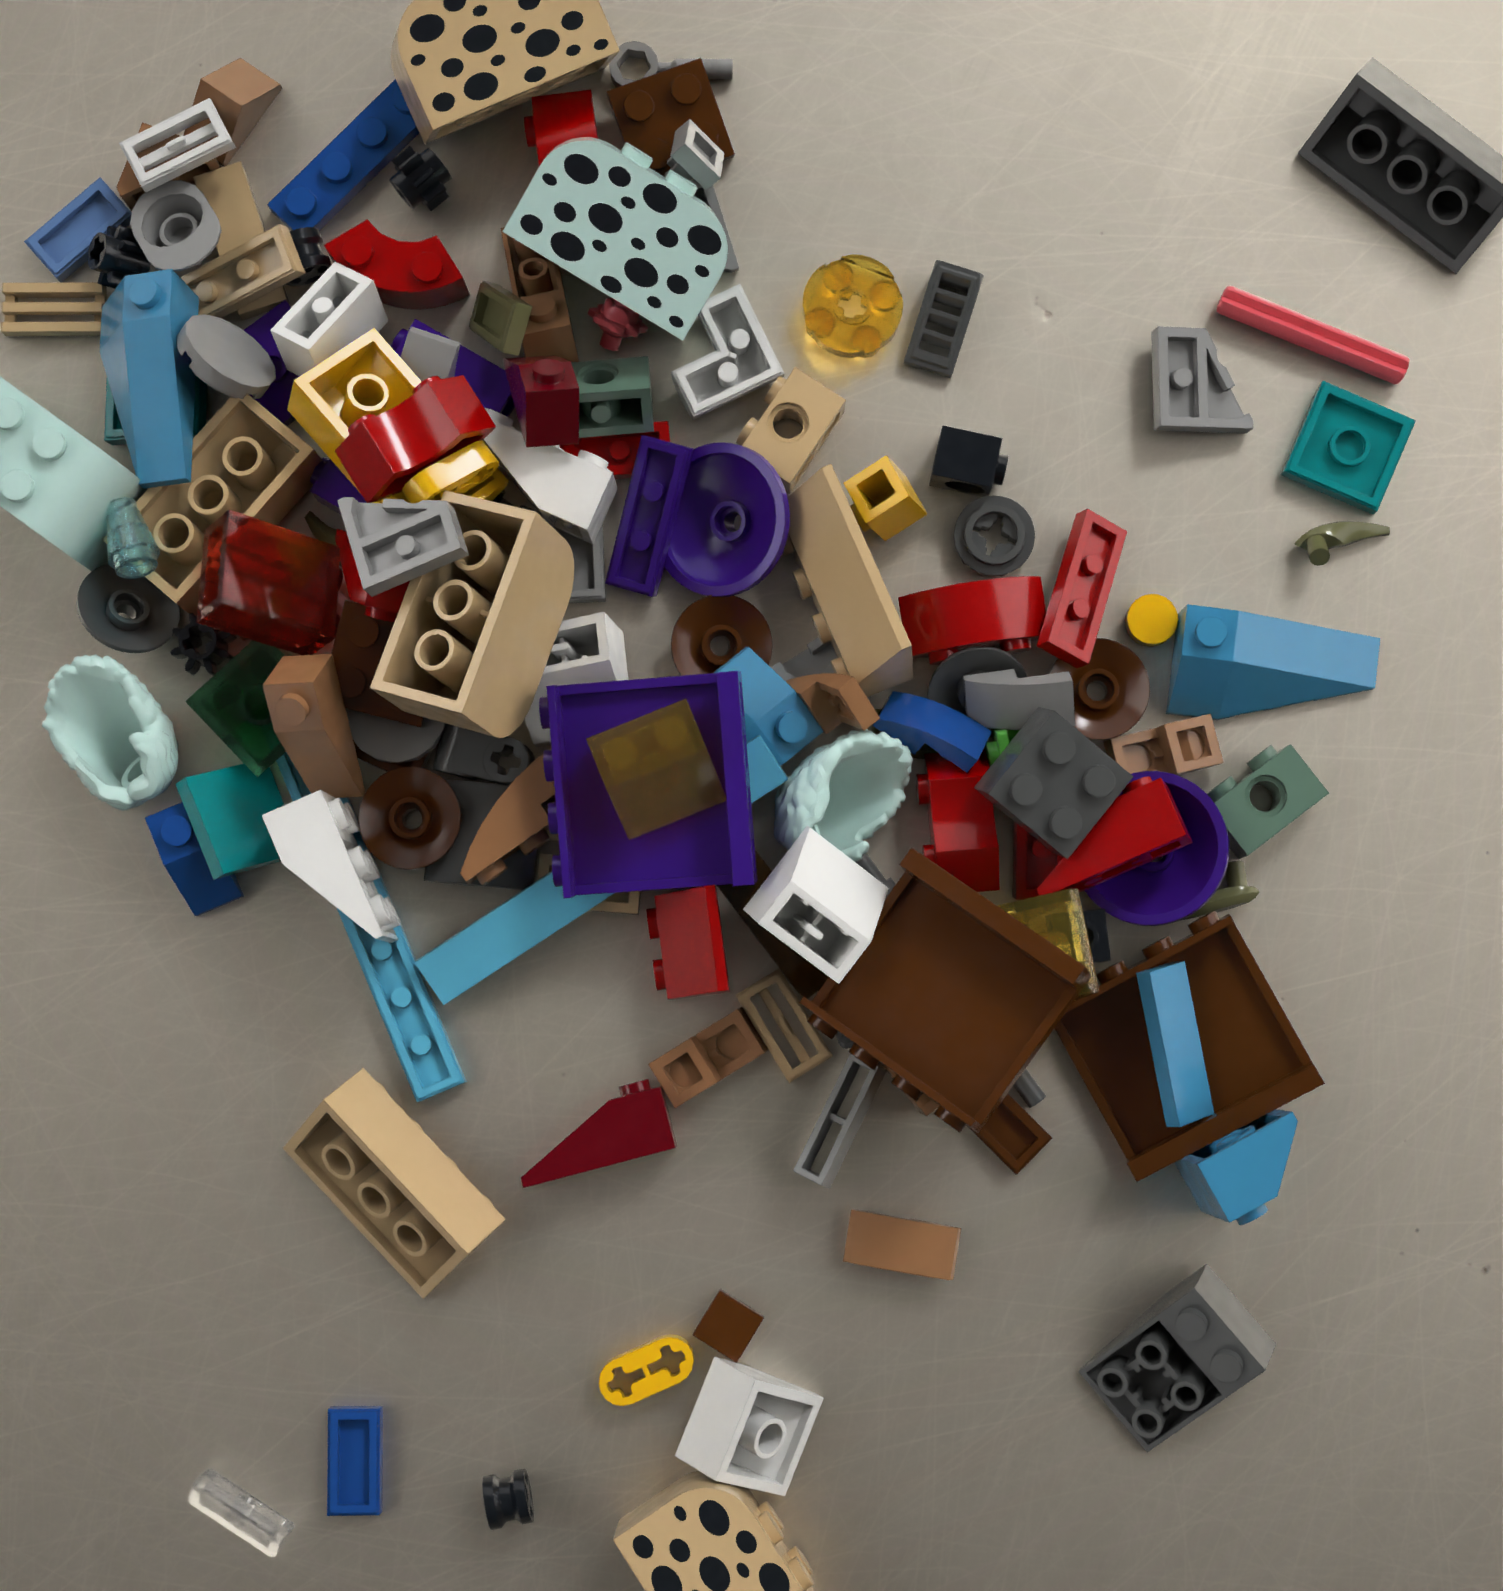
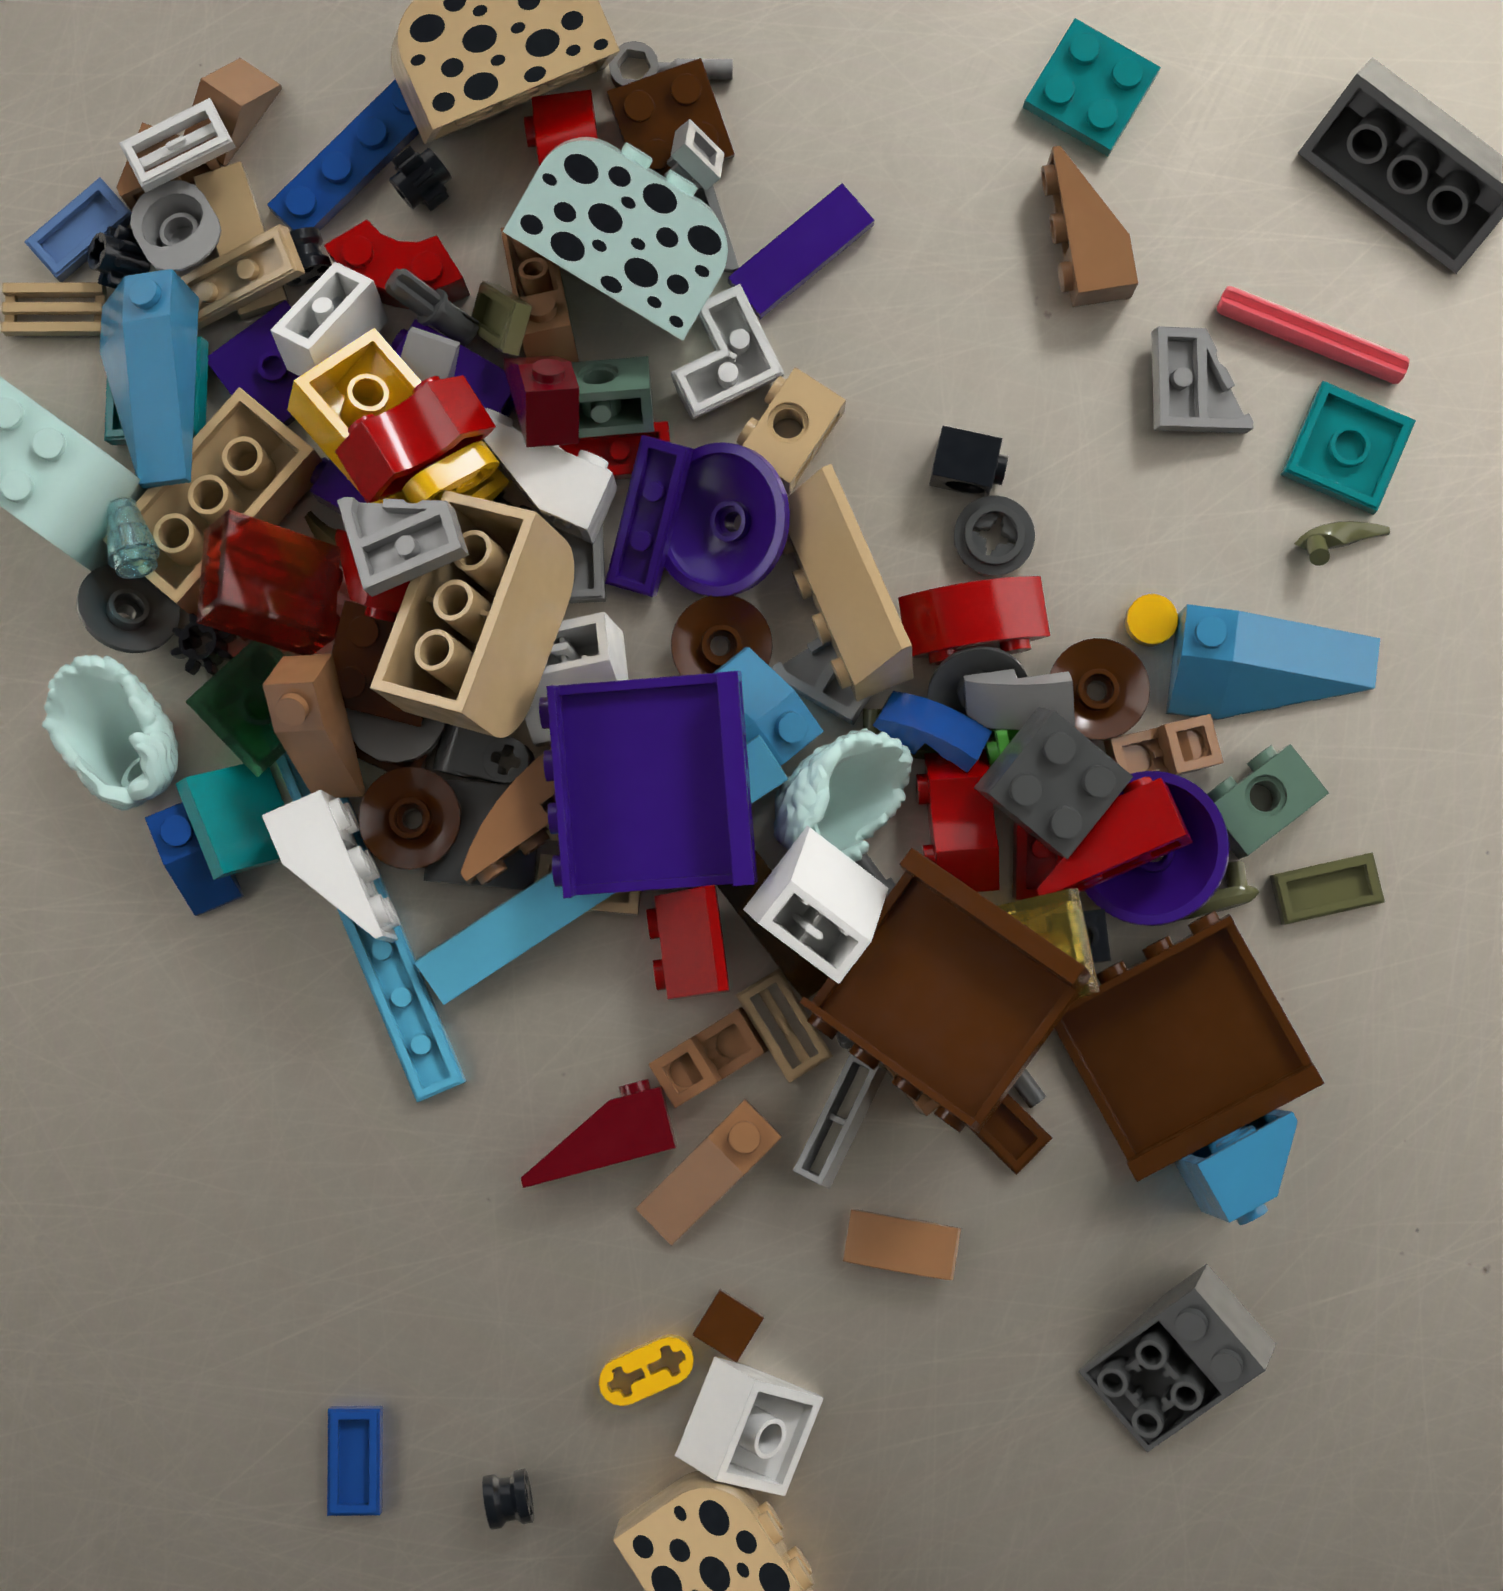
light grey tile [177,314,276,399] -> none
clear slope [188,1469,295,1557] -> none
tan slope [283,1068,506,1299] -> none
clear yellow slope [586,699,726,840] -> none
coral plant [588,298,648,351] -> none
medium nougat slope [786,673,880,735] -> none
clear yellow plate [802,254,903,358] -> none
yellow brick [843,455,927,541] -> none
dark grey slope [903,260,984,378] -> none
red plate [1037,508,1127,669] -> none
dark azure tile [1136,961,1214,1127] -> none
none -> dark grey axle [385,269,479,347]
none -> medium nougat slope [635,1099,782,1246]
none -> dark purple tile [728,183,875,319]
none -> teal plate [1023,18,1161,157]
none -> medium nougat slope [1041,146,1138,307]
none -> olive tile [1270,852,1385,925]

